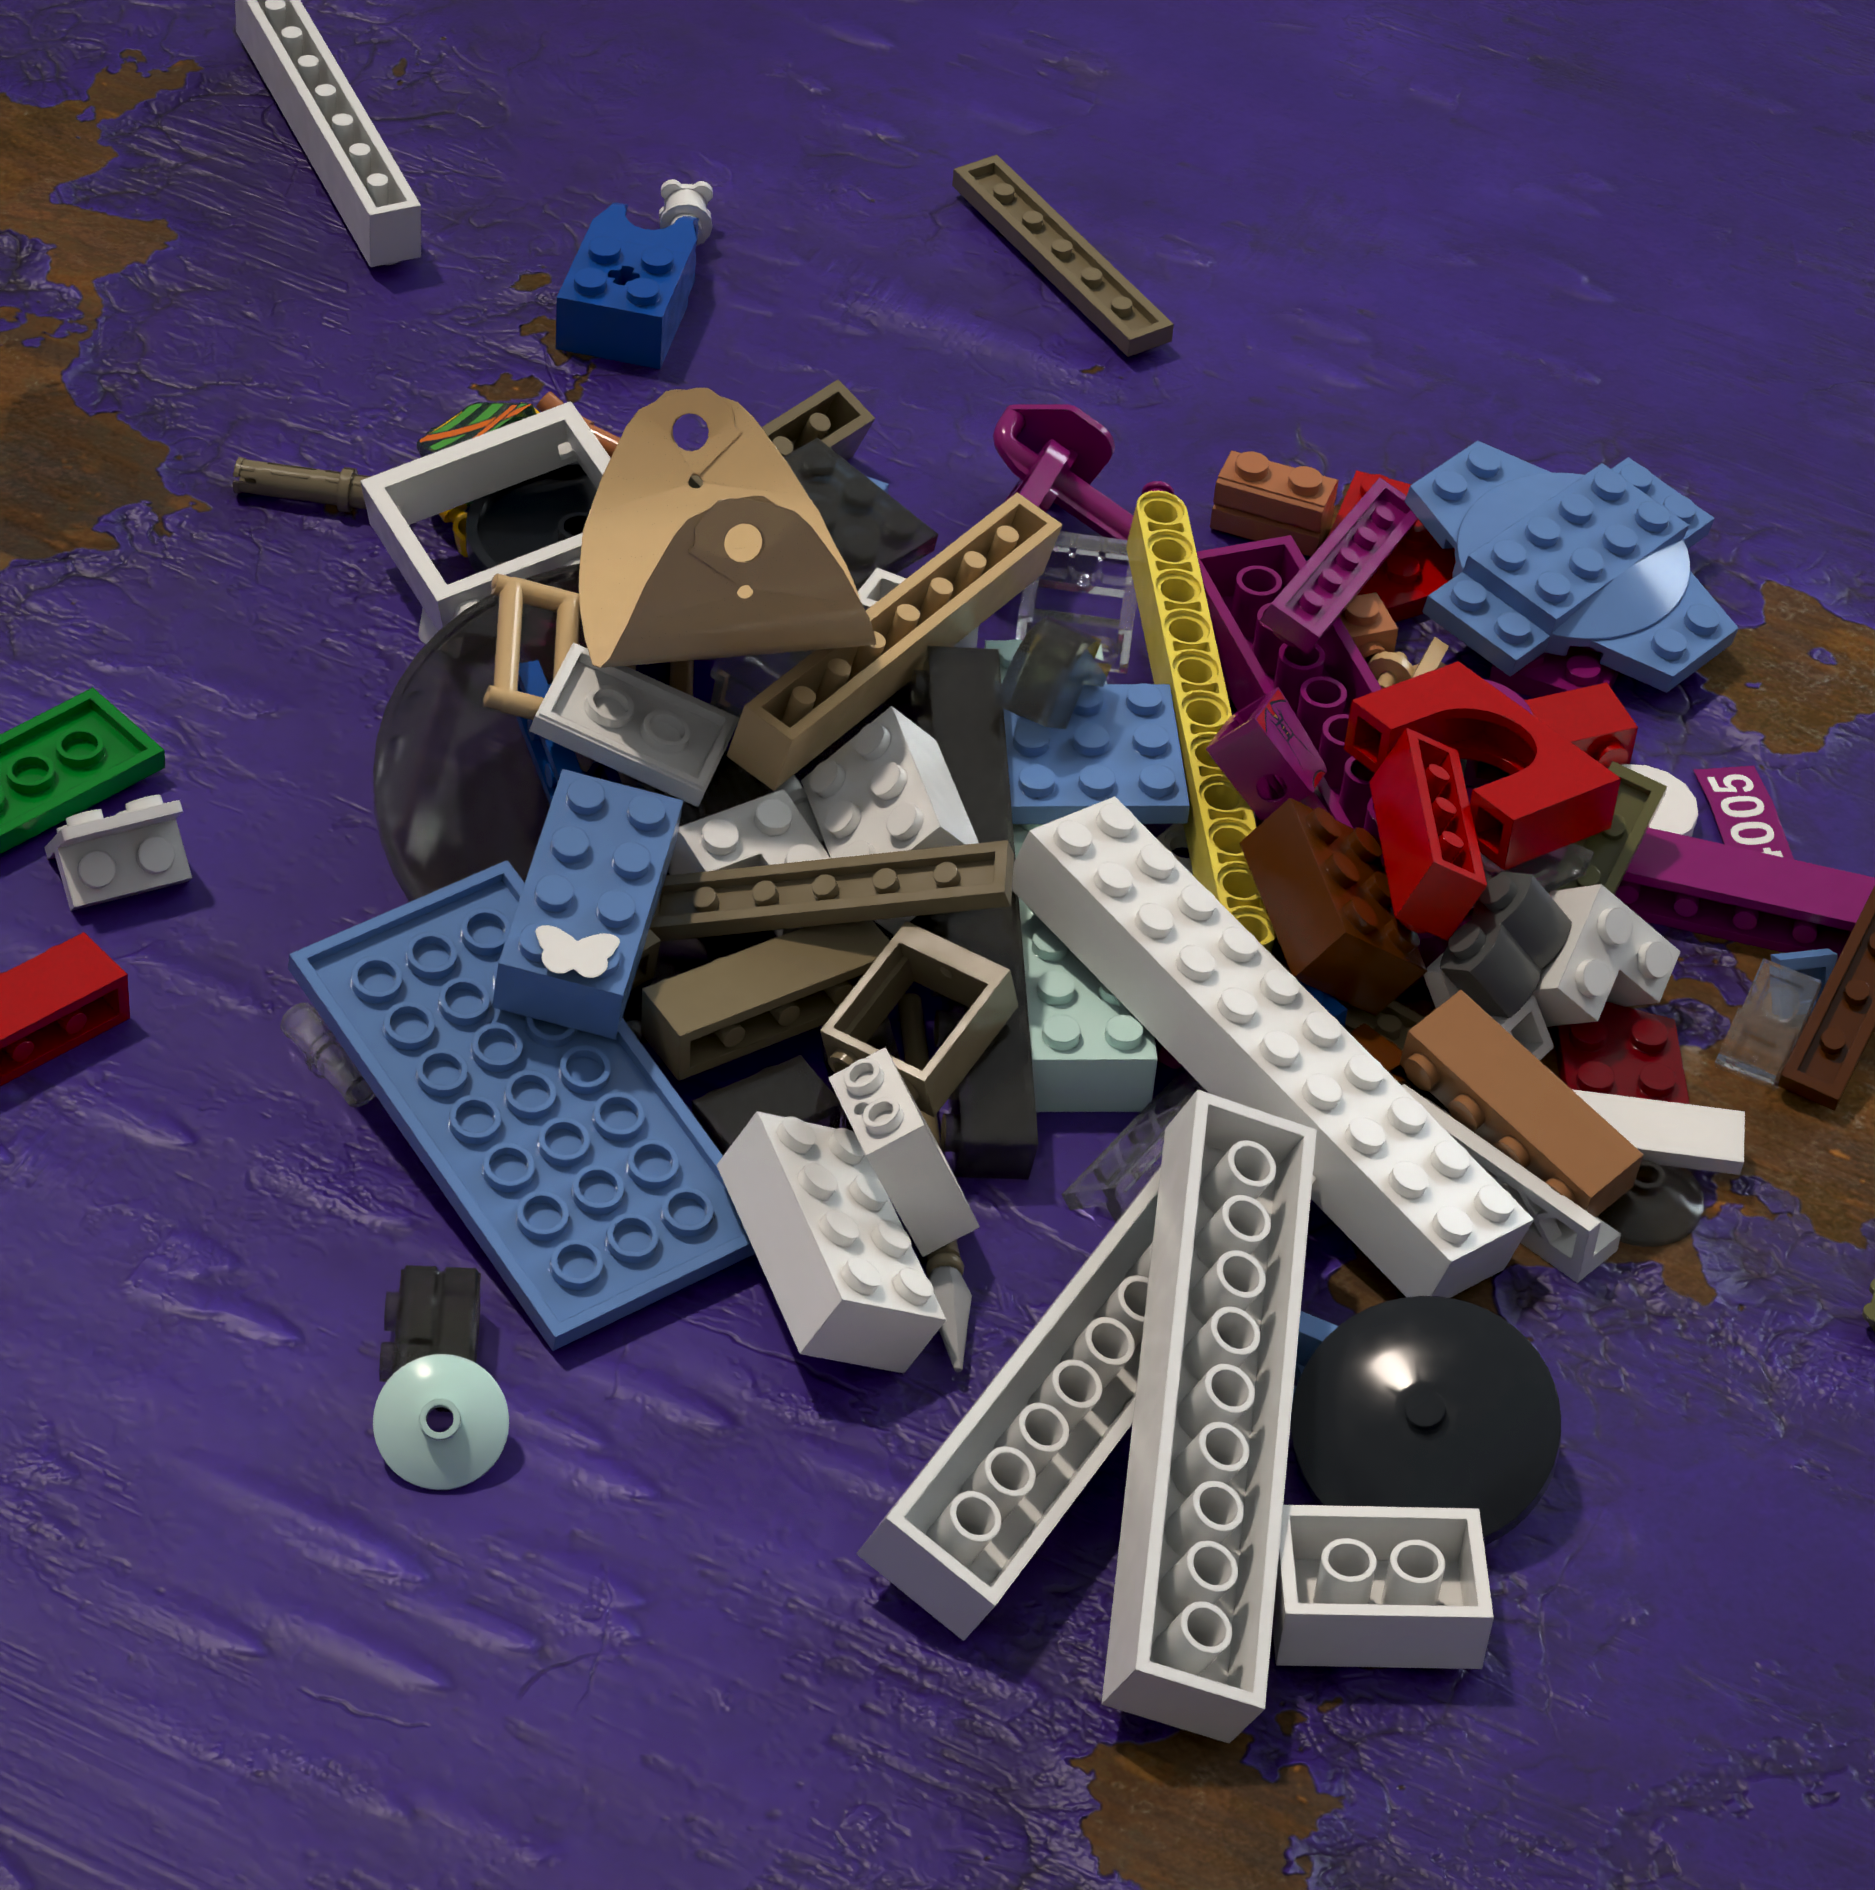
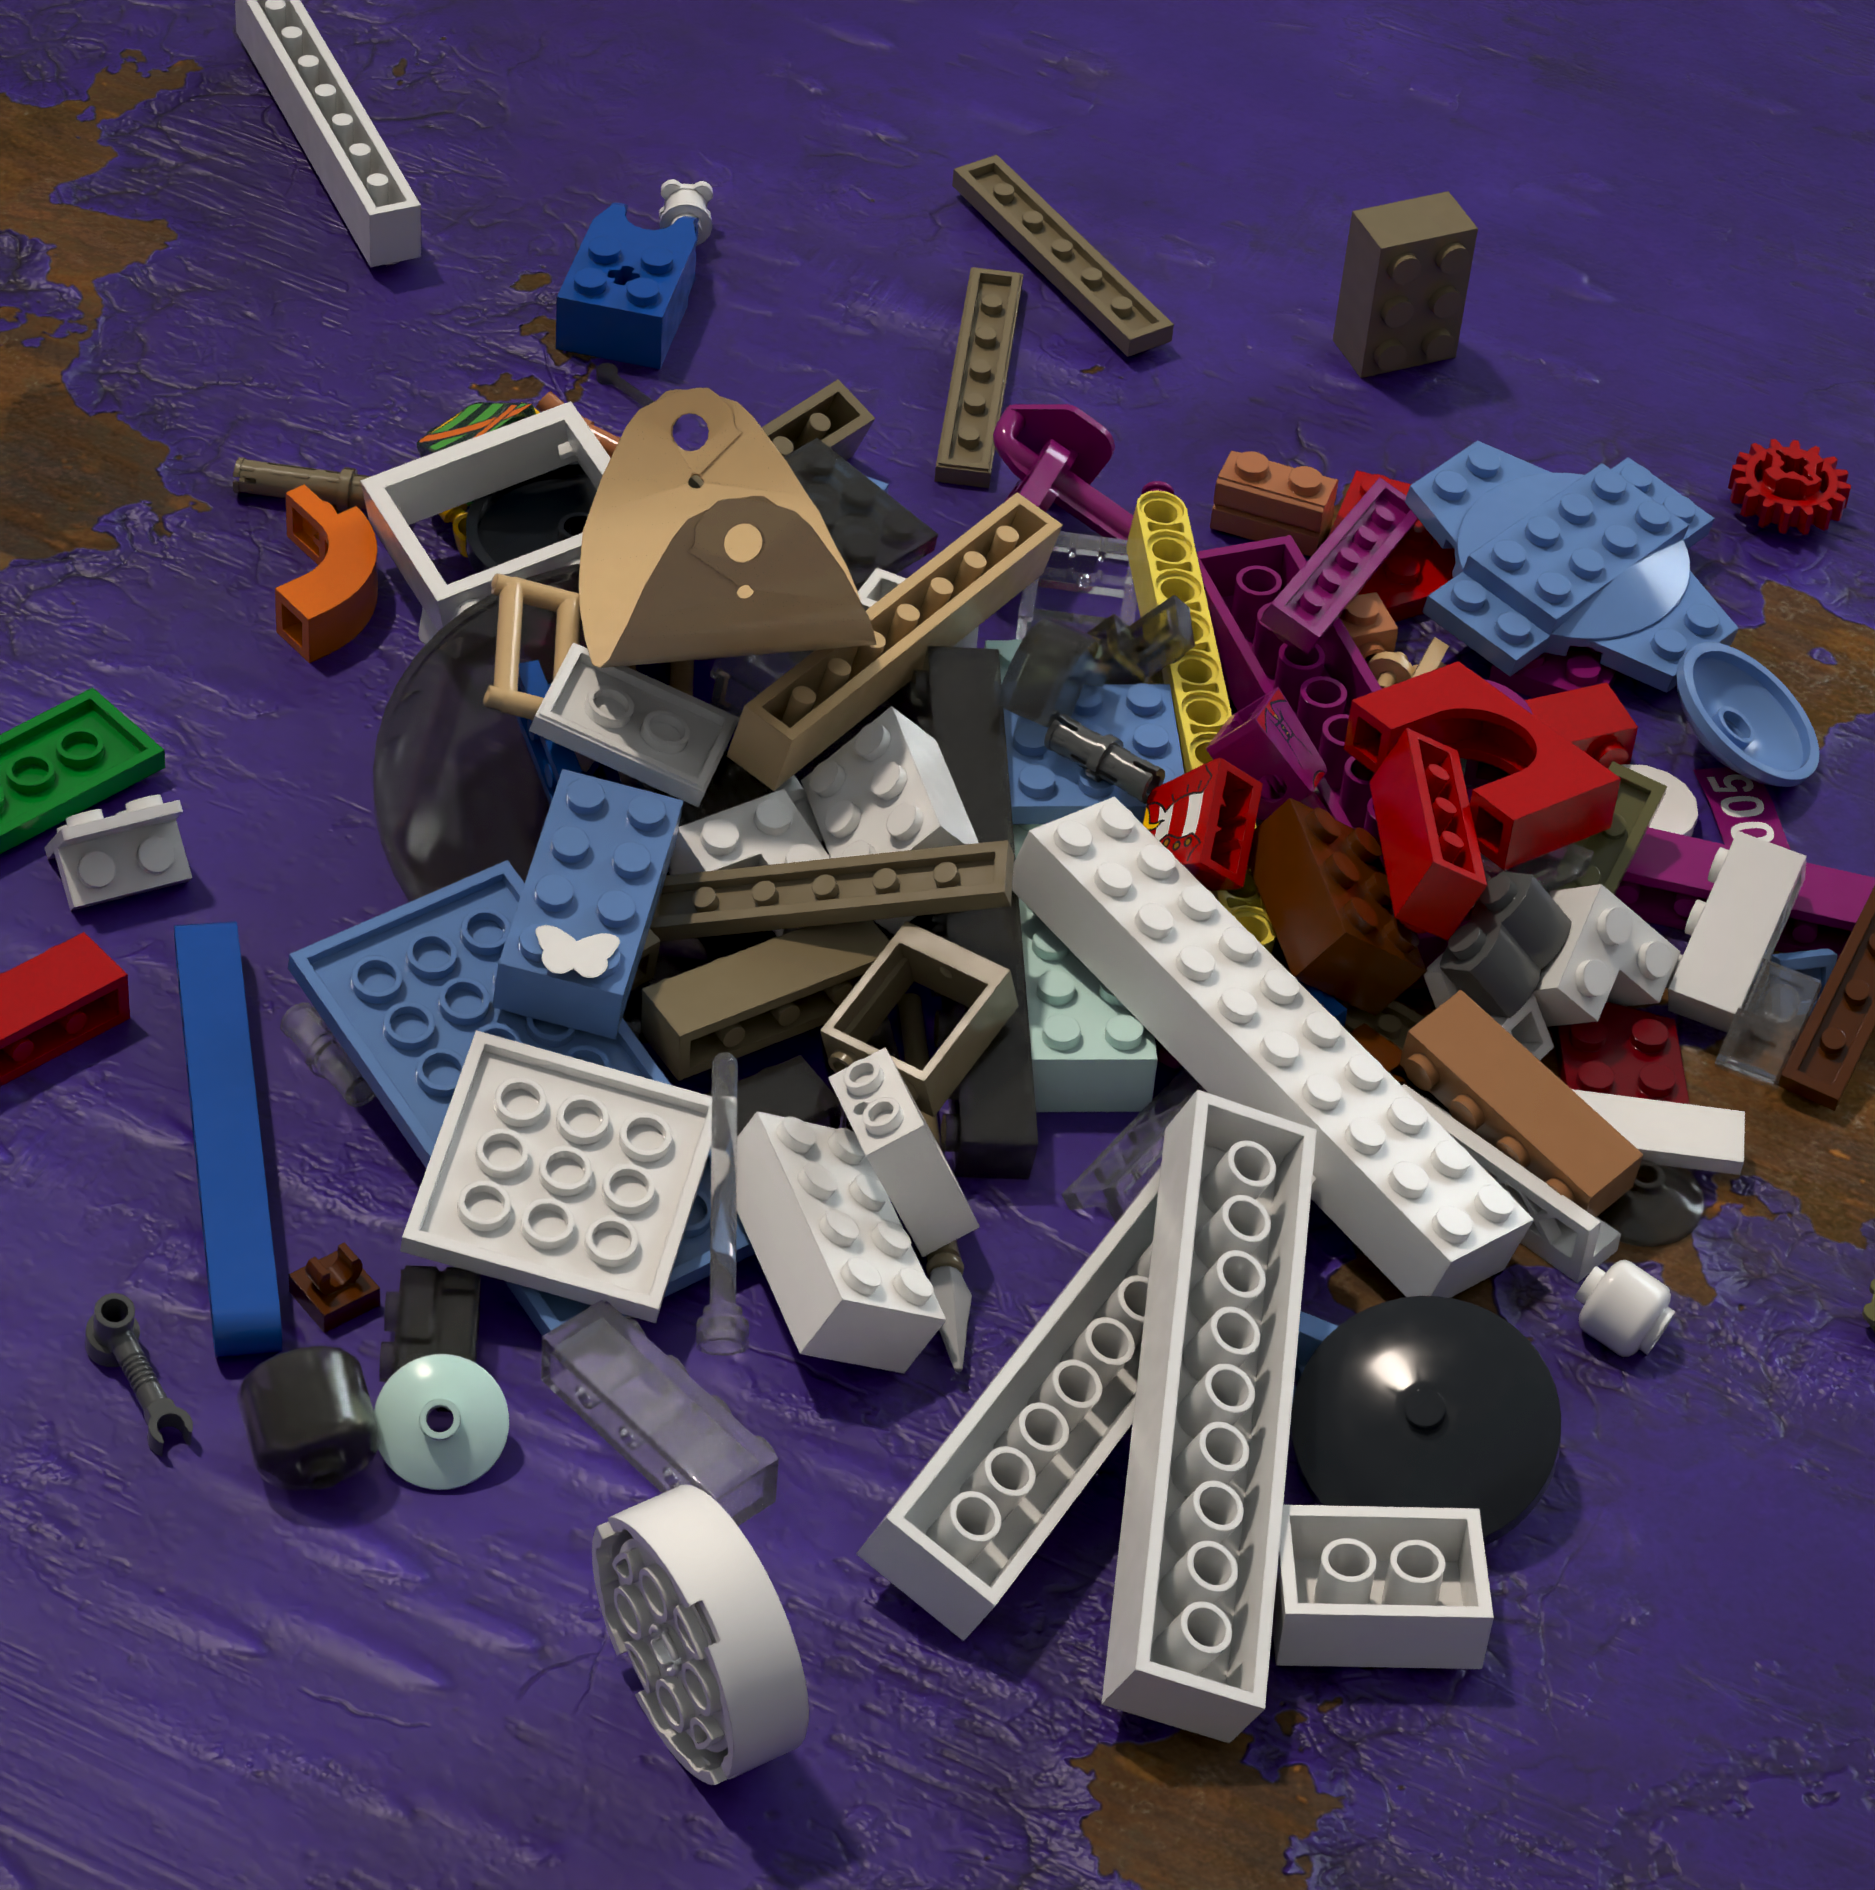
none -> dark grey brick [85,1293,193,1457]
none -> blue beam [174,921,282,1358]
none -> clear smoke head [237,1346,381,1490]
none -> orange arch [275,484,378,663]
none -> reddish brown tile [288,1242,380,1333]
none -> white plate [400,1030,725,1323]
none -> clear brick [541,1300,779,1526]
none -> white brick [592,1485,809,1785]
none -> clear smoke hinge [596,363,678,427]
none -> clear piece [696,1052,749,1356]
none -> dark tan tile [934,267,1023,488]
none -> dark grey pin [1044,714,1165,804]
none -> clear smoke brick [1069,595,1195,684]
none -> red torso [1143,757,1263,891]
none -> dark tan brick [1333,191,1478,378]
none -> white head [1574,1260,1676,1357]
none -> white brick [1666,831,1806,1036]
none -> medium blue dish [1676,642,1820,787]
none -> red gear [1728,439,1851,535]

